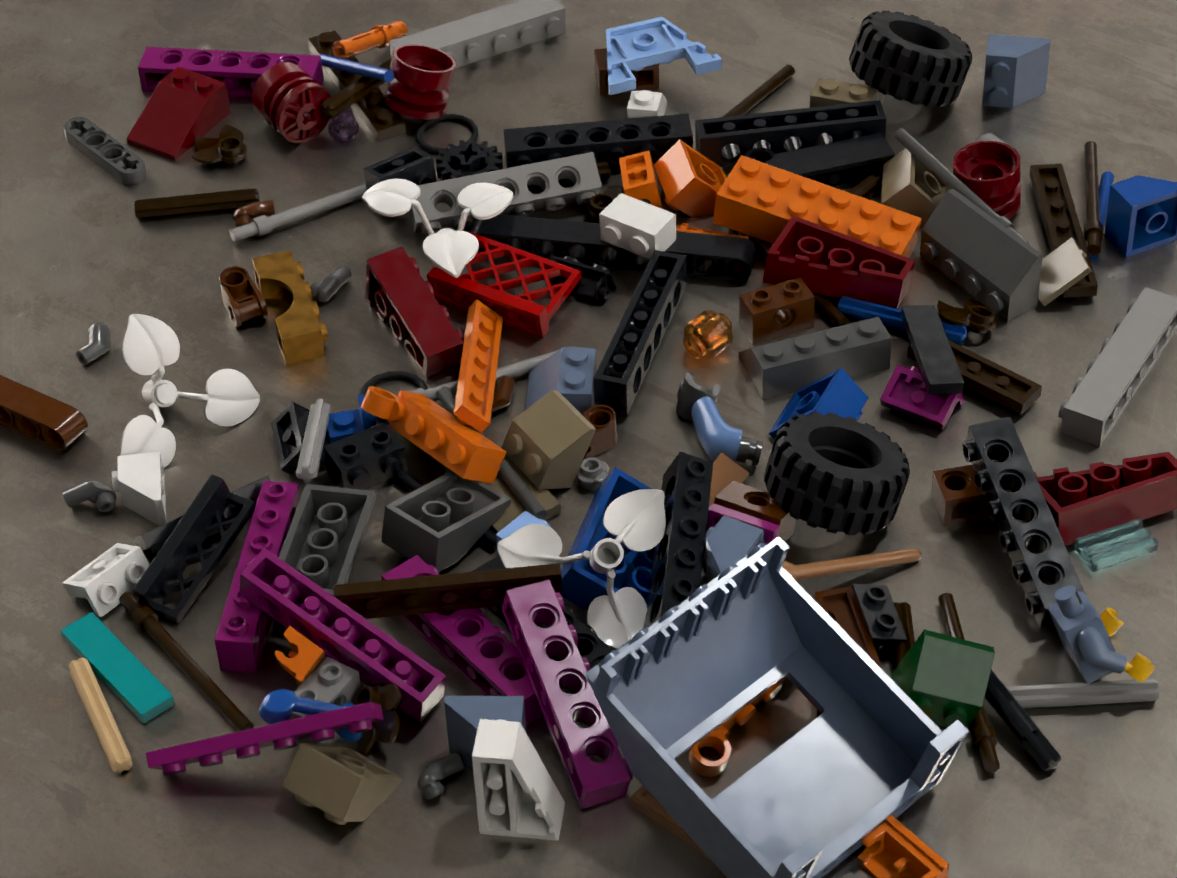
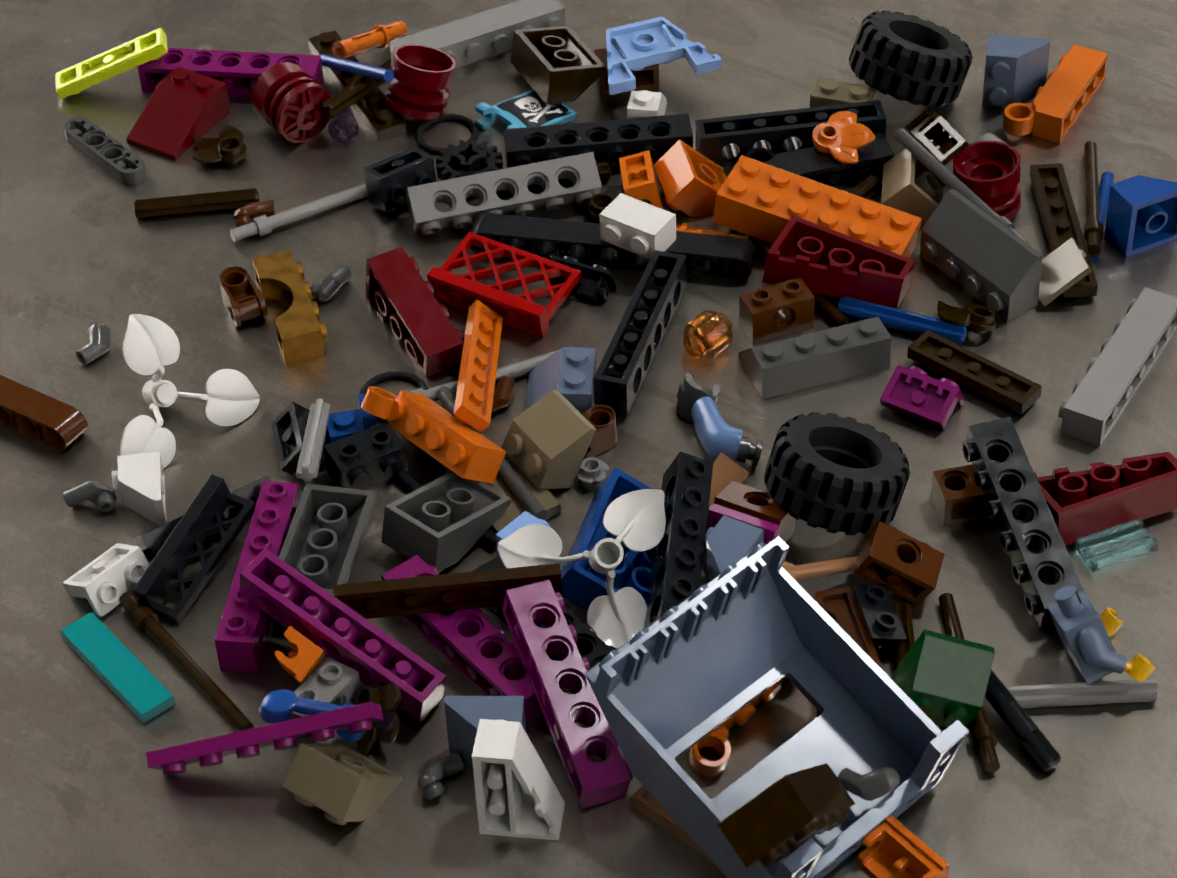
tan axle [68,657,133,774] -> none
white plant [362,179,513,278] -> none
dark brown bar [722,64,795,117] -> none
blue slope [768,368,869,439] -> none
black tile [900,305,964,394] -> none
none -> neon yellow plate [55,28,168,99]
none -> flag [475,89,577,130]
none -> dark brown slope [510,25,606,105]
none -> dark brown brick [717,763,855,868]
none -> orange plate [812,111,875,164]
none -> dark grey arm [837,767,900,801]
none -> reddish brown brick [853,521,945,605]
none -> dark brown slope [905,107,969,166]
none -> orange hinge [1003,44,1108,144]

